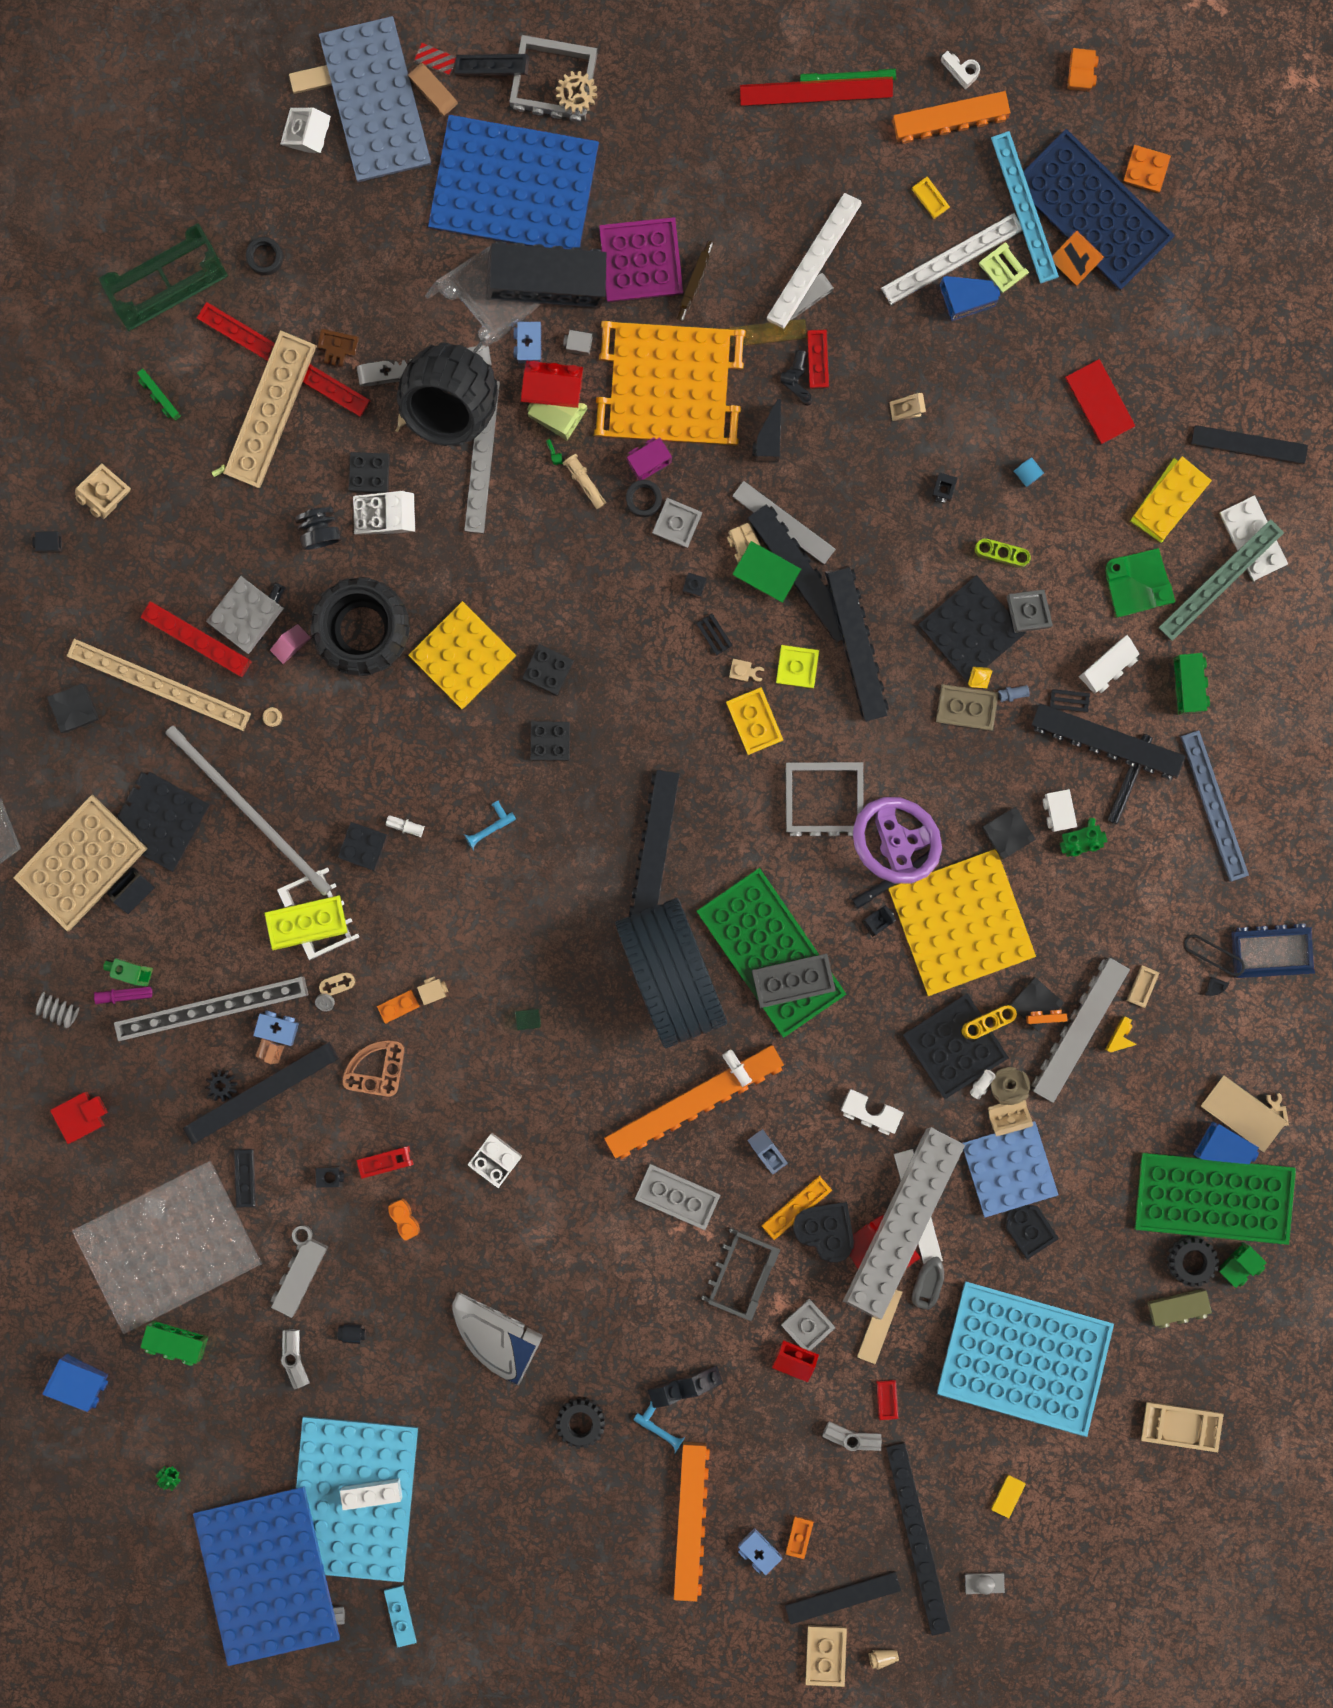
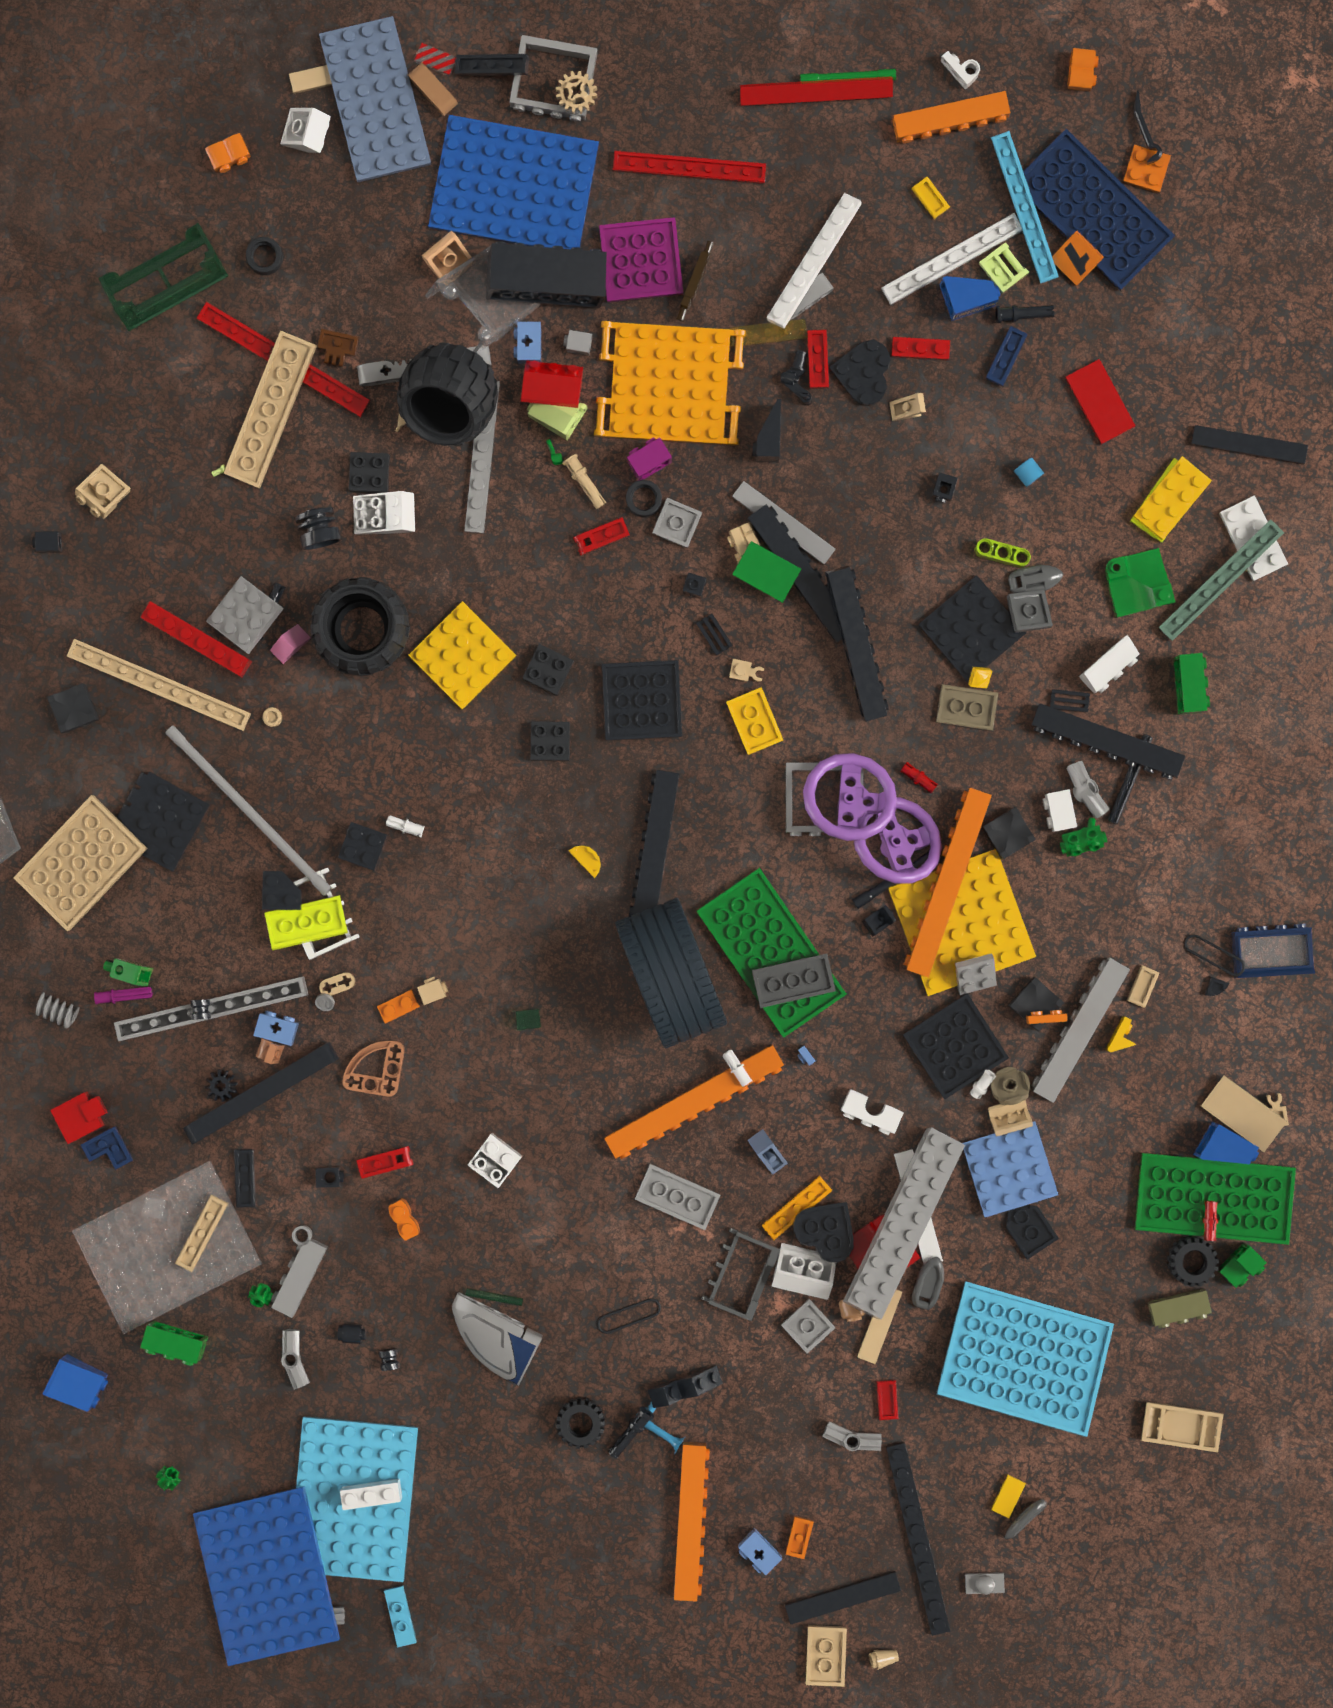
black brick [107,867,155,914] -> none
green plate [137,369,181,421] -> none
dark azure piece [464,800,516,851] -> none
red brick [772,1340,819,1382] -> none
neon yellow tile [776,645,819,689] -> none
yellow beam [962,1005,1017,1039] -> none
sand blue pin [998,685,1030,702] -> none
sand blue tile [1180,731,1249,882] -> none
none -> dark blue plate [81,1126,133,1170]
none -> tan tile [175,1194,229,1272]
none -> black wheel [190,999,211,1020]
none -> orange brick [205,133,251,173]
none -> green gear [248,1283,273,1308]
none -> black plate [262,871,302,910]
none -> black wheel [378,1348,400,1371]
none -> light nougat brick [421,231,473,285]
none -> clear green bar [465,1288,523,1306]
none -> yellow plate [569,846,601,878]
none -> red plate [573,517,630,556]
none -> black piece [597,1298,661,1334]
none -> black plate [602,660,682,741]
none -> black pin [608,1406,654,1458]
none -> red tile [613,151,766,184]
none -> white slope [772,1243,836,1300]
none -> medium blue plate [797,1045,815,1066]
none -> medium lavender piece [803,753,897,841]
none -> black plate [829,339,891,405]
none -> medium nougat head [839,1295,865,1322]
none -> red plate [891,337,950,360]
none -> red pin [900,762,938,794]
none -> orange brick [903,788,992,978]
none -> light grey plate [955,953,997,995]
none -> dark blue plate [985,326,1028,387]
none -> black pin [995,305,1055,323]
none -> dark grey piece [1005,1499,1047,1539]
none -> dark grey piece [1008,565,1063,593]
none -> light grey piece [1066,761,1109,818]
none -> black piece [1133,90,1163,165]
none -> red pin [1203,1201,1218,1241]

